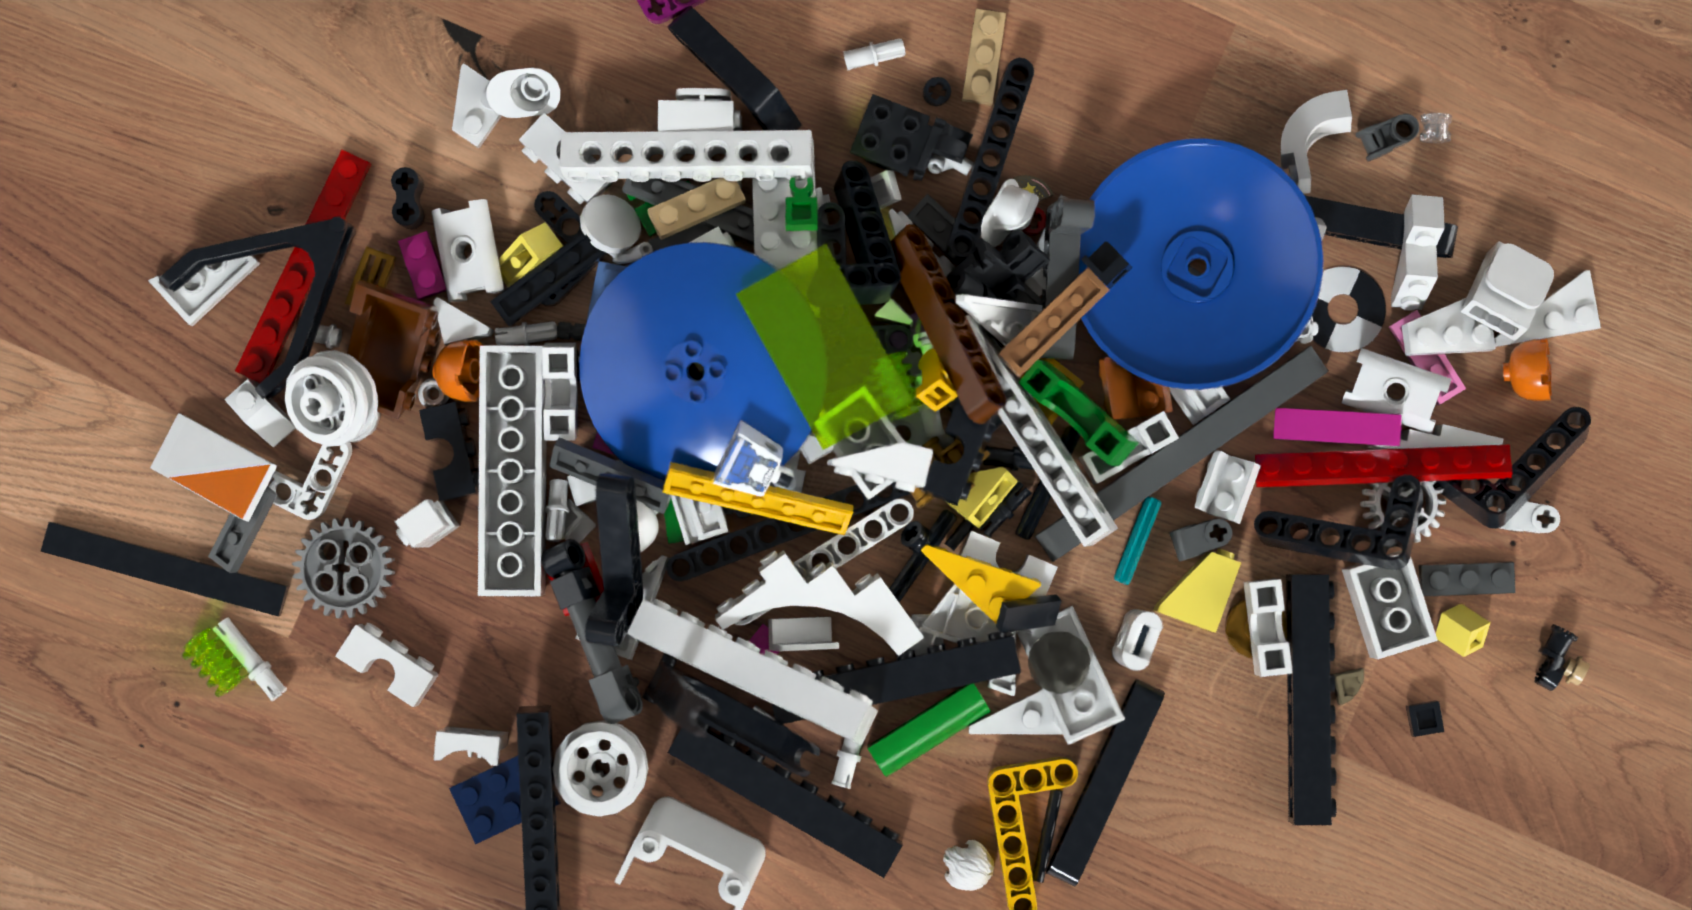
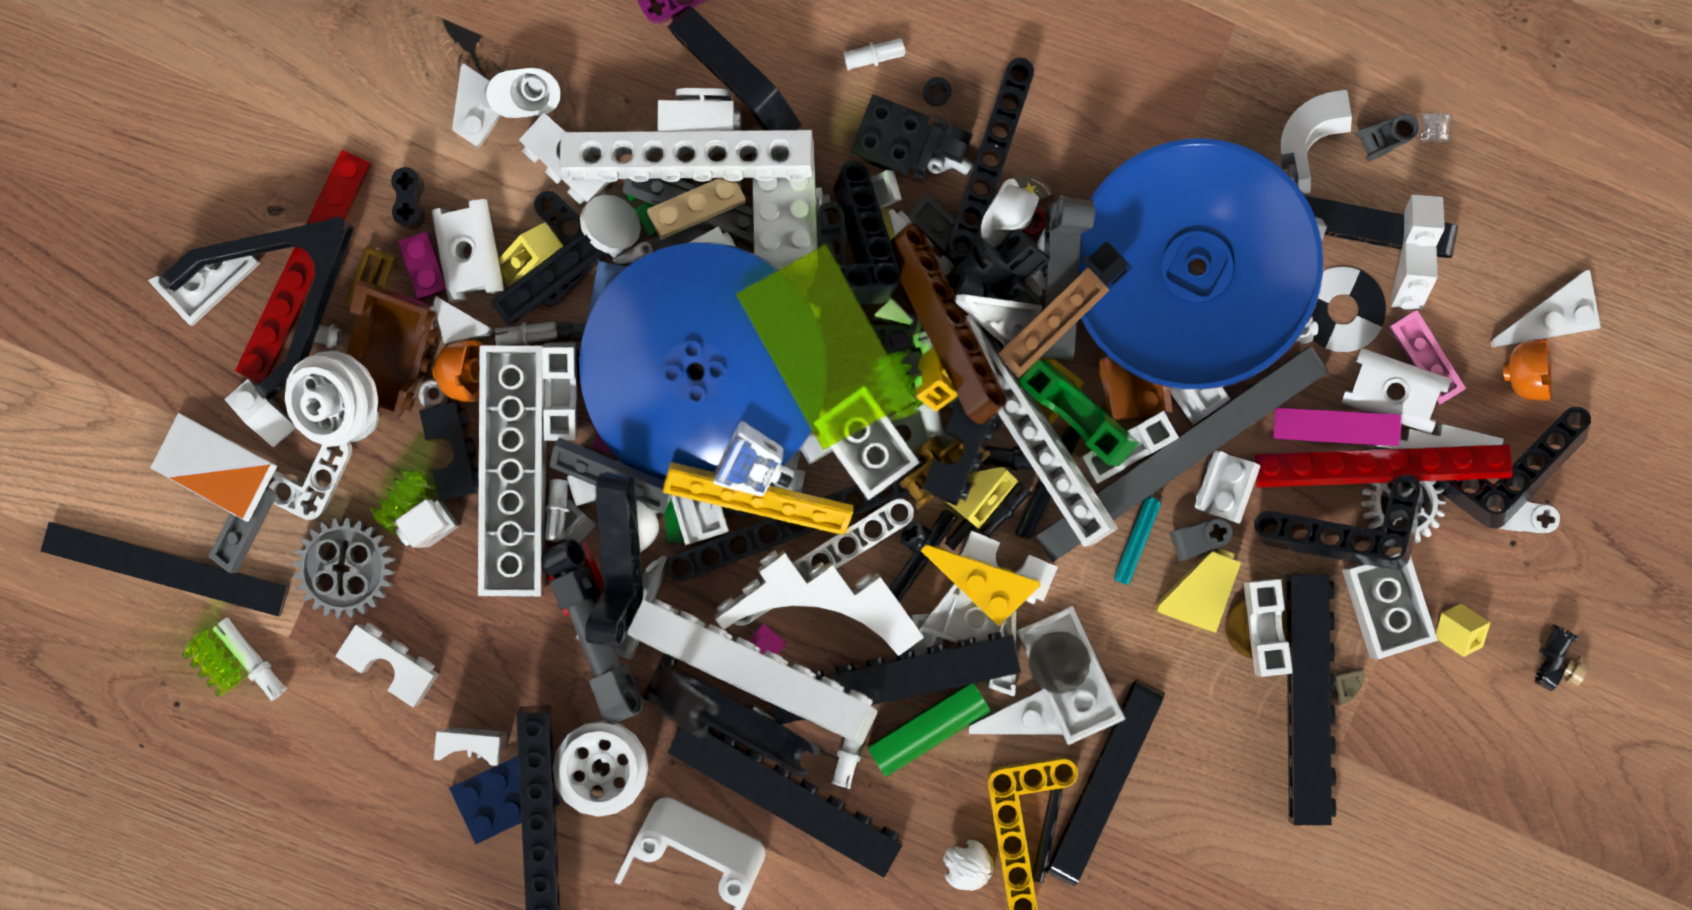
white panel [768,617,839,651] -> none
green plate [785,177,818,231] -> none
white slope [827,442,933,492] -> none
tan plate [962,9,1006,106] -> none
black tile [996,594,1061,633] -> none
white piece [1112,609,1162,670] -> none
white wing [1402,298,1496,356] -> none
black plate [1406,700,1445,737] -> none
dark grey plate [1418,562,1516,596] -> none
white brick [1460,241,1554,341] -> none
none -> clear neon green piece [369,468,436,536]

